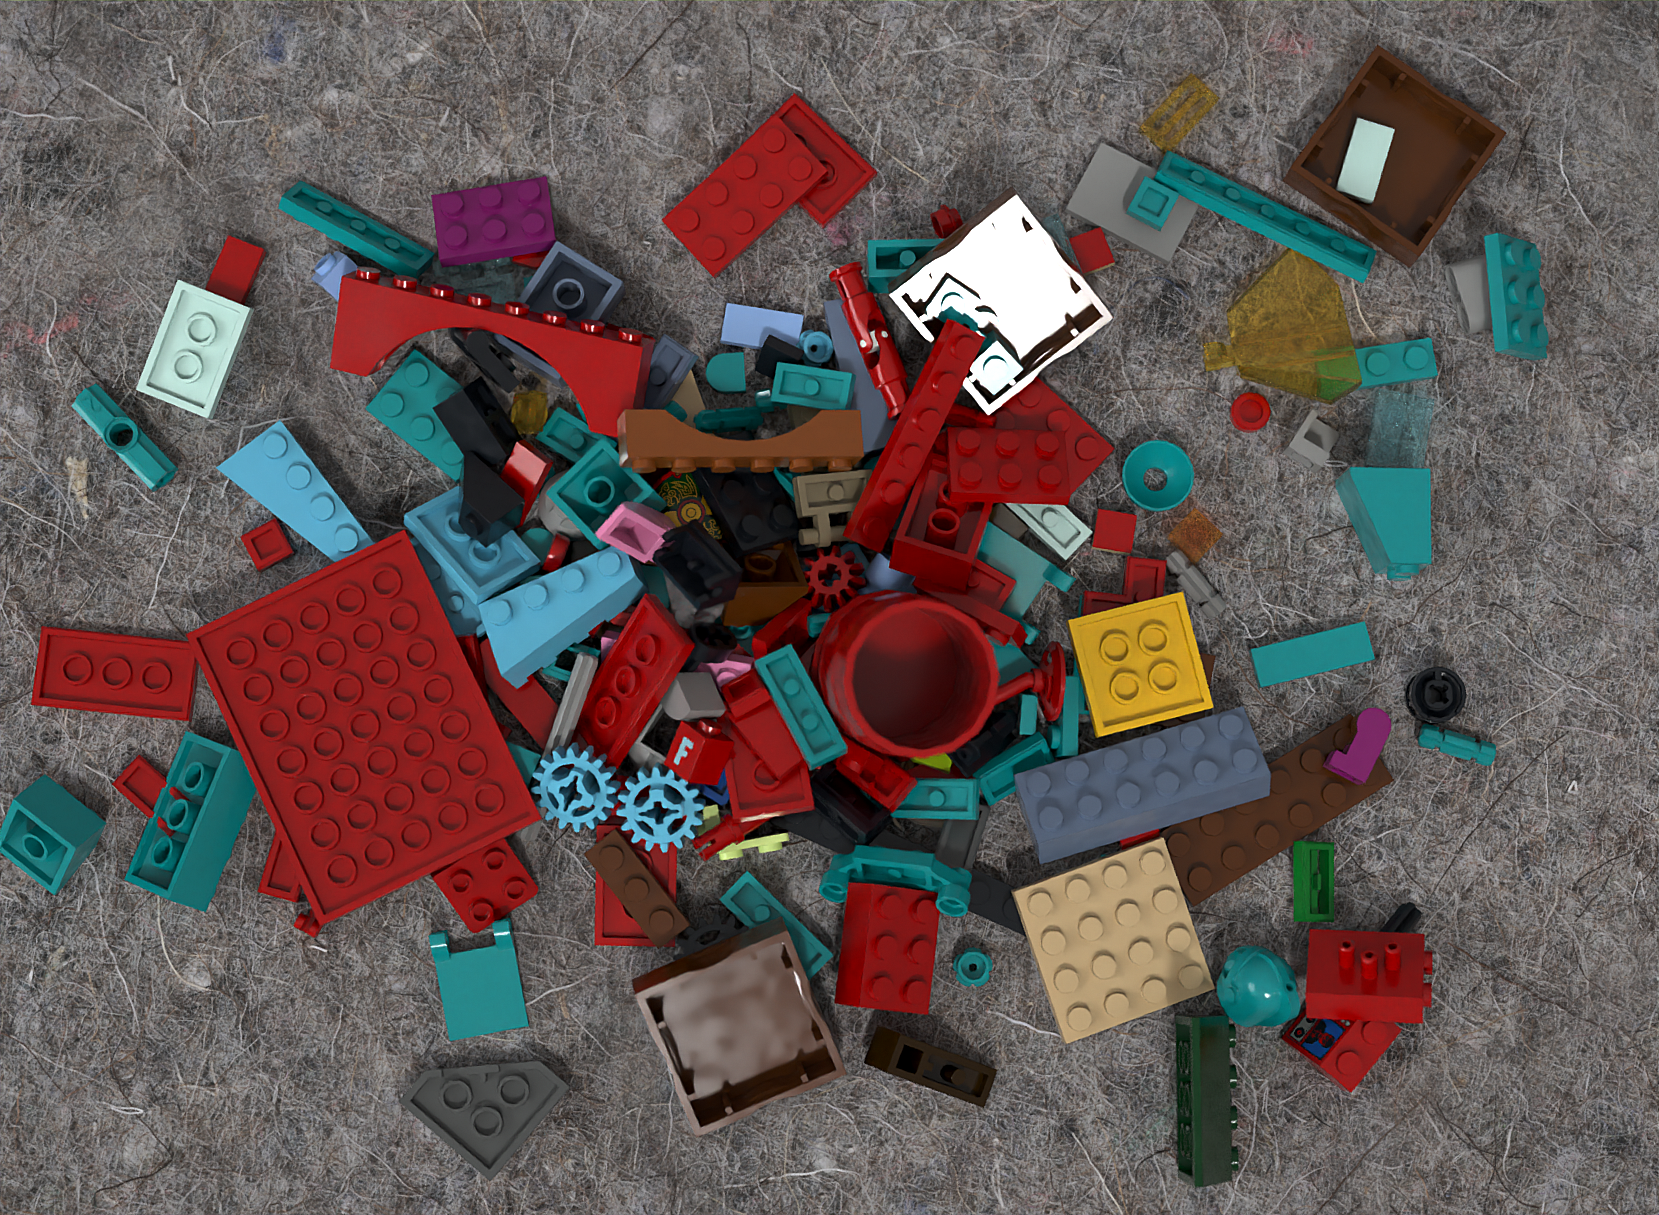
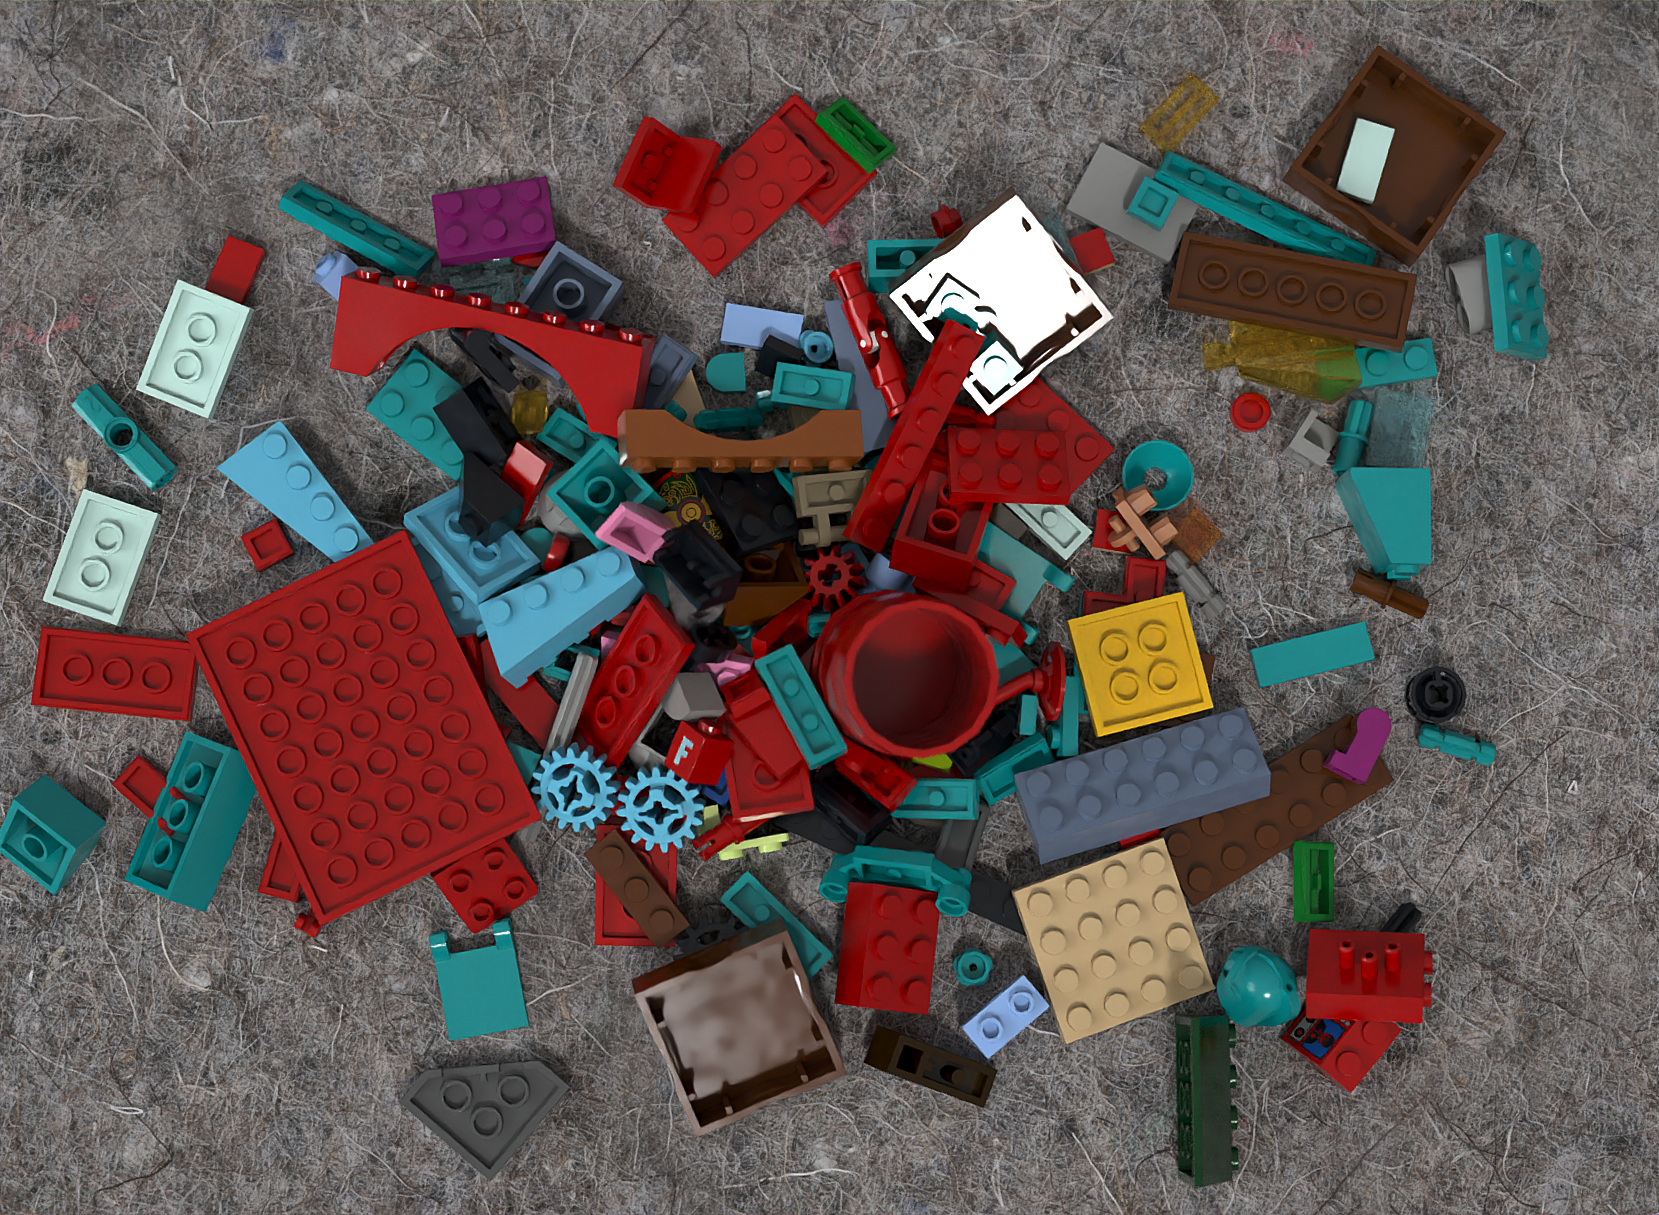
none -> light aqua plate [42,489,161,627]
none -> red bracket [612,117,722,214]
none -> green tile [815,96,897,174]
none -> light blue brick [959,975,1050,1059]
none -> nougat hips [1108,483,1179,560]
none -> reddish brown plate [1168,231,1418,353]
none -> teal axle [1331,399,1373,477]
none -> reddish brown axle [1349,567,1429,619]

